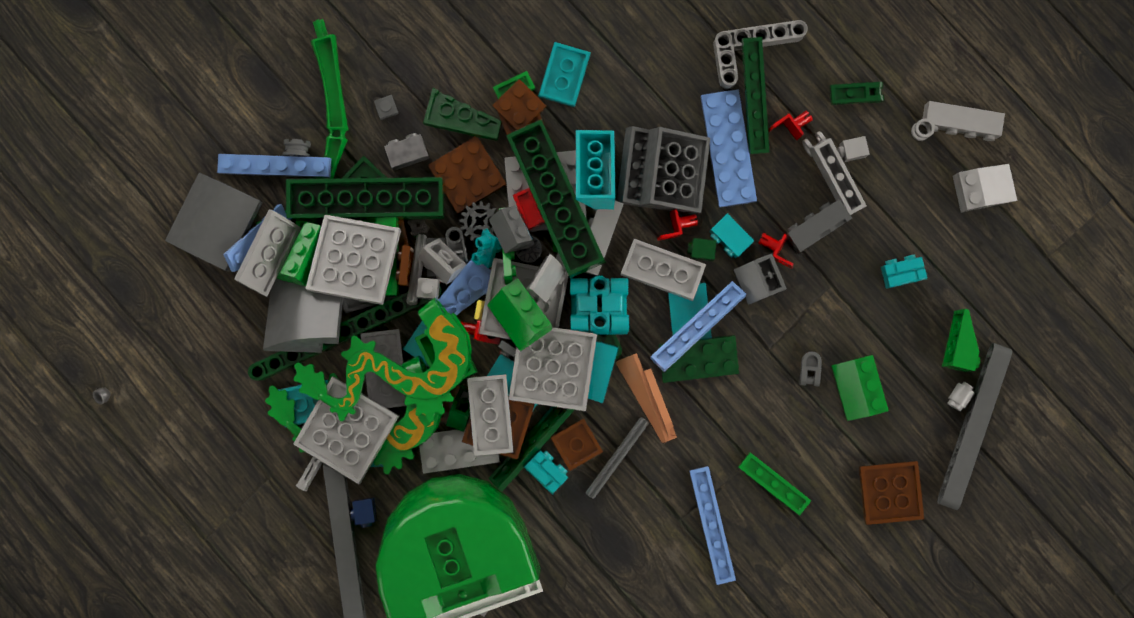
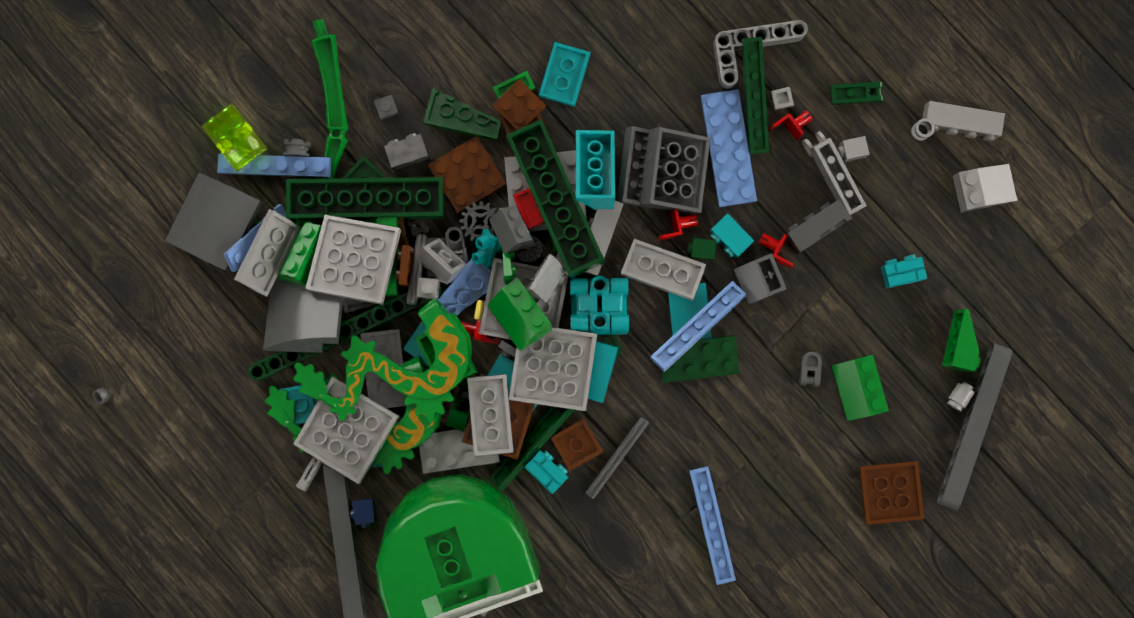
nougat wedge [616,353,677,443] -> none
green plate [738,452,812,516] -> none
none -> clear neon green slope [201,103,267,172]
none -> light grey plate [770,87,794,111]

